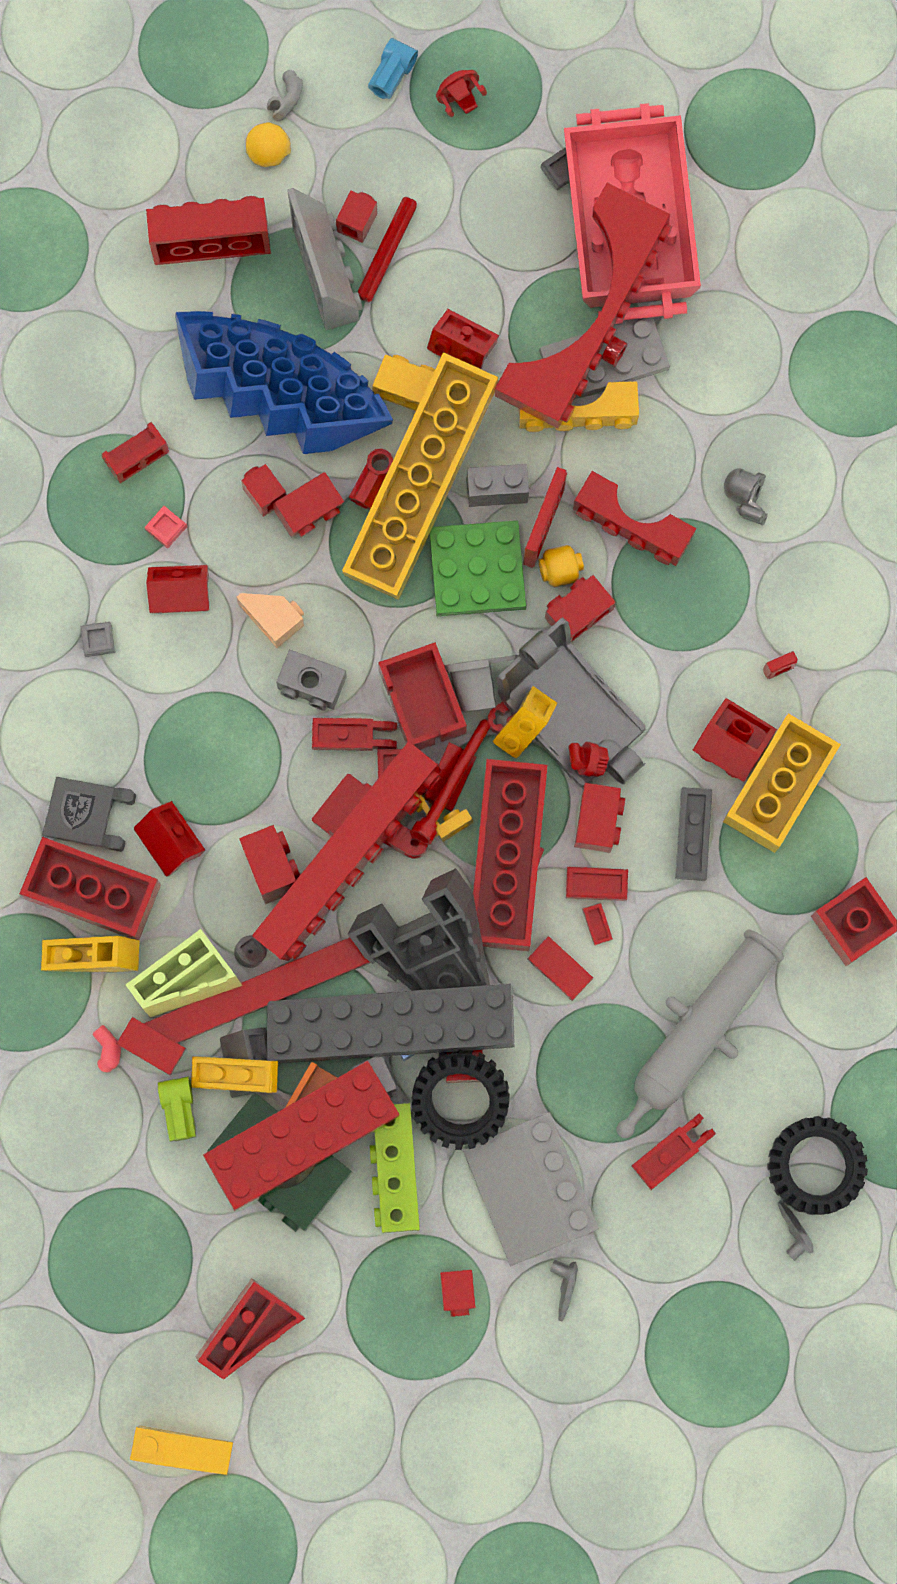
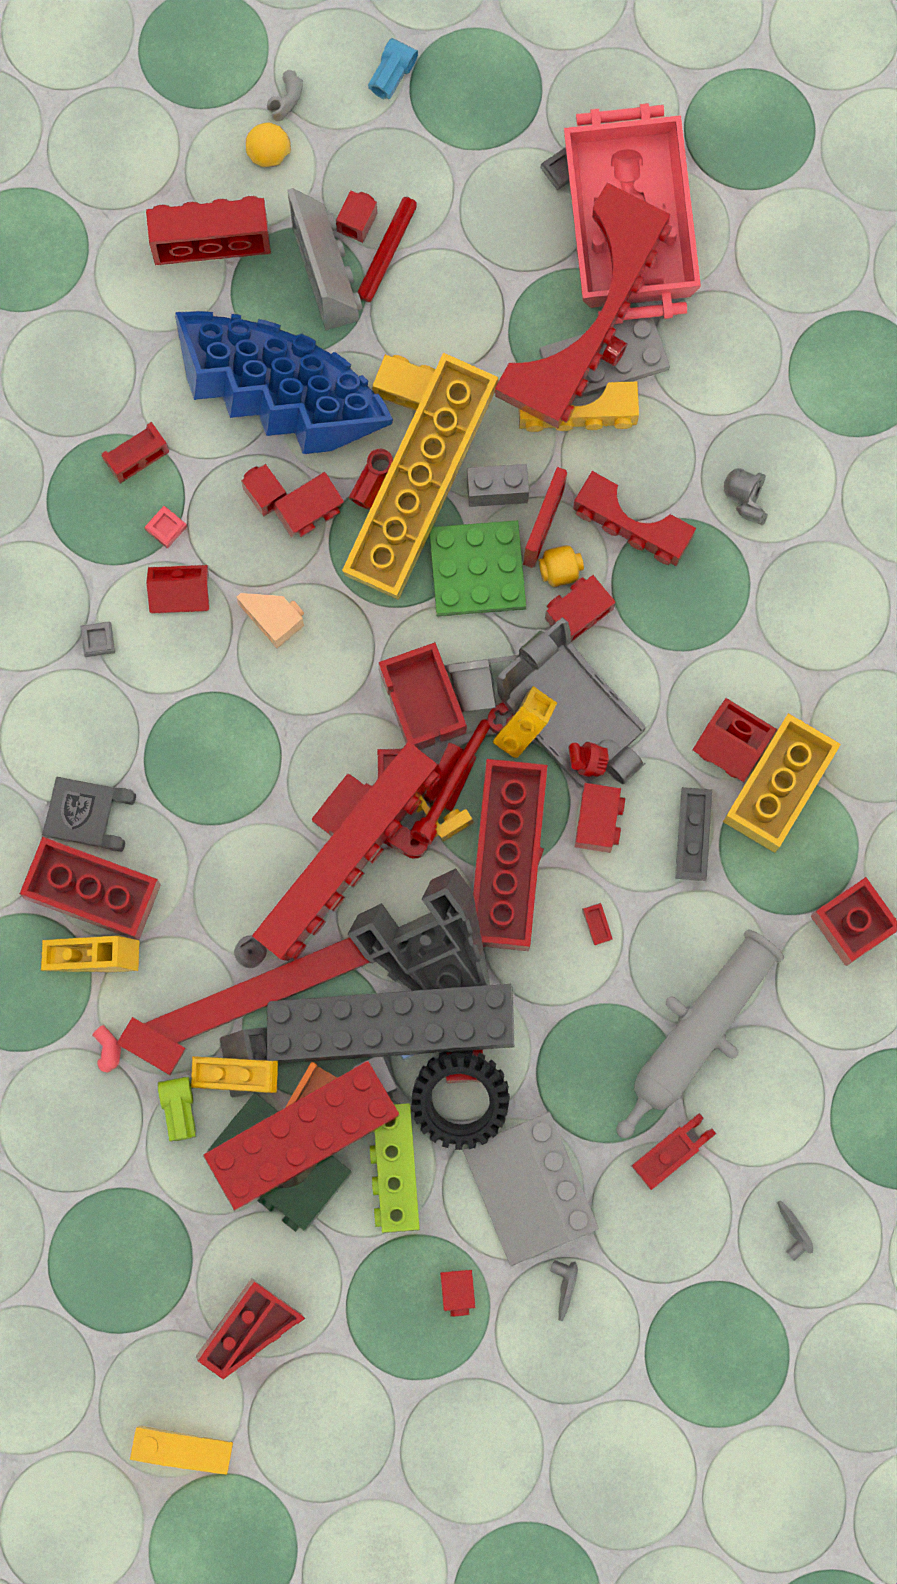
yellowish green wedge [126,929,243,1018] -> none
red panel [134,801,205,876] -> none
red brick [239,825,300,904] -> none
flat silver brick [276,649,347,711] -> none
red hinge [312,718,397,751] -> none
red bracket [427,309,499,369] -> none
red piece [436,70,487,117] -> none
red tile [527,936,593,1001] -> none
red tile [566,867,628,901] -> none
red tile [763,651,798,679] -> none
black tyre [767,1116,868,1215] -> none

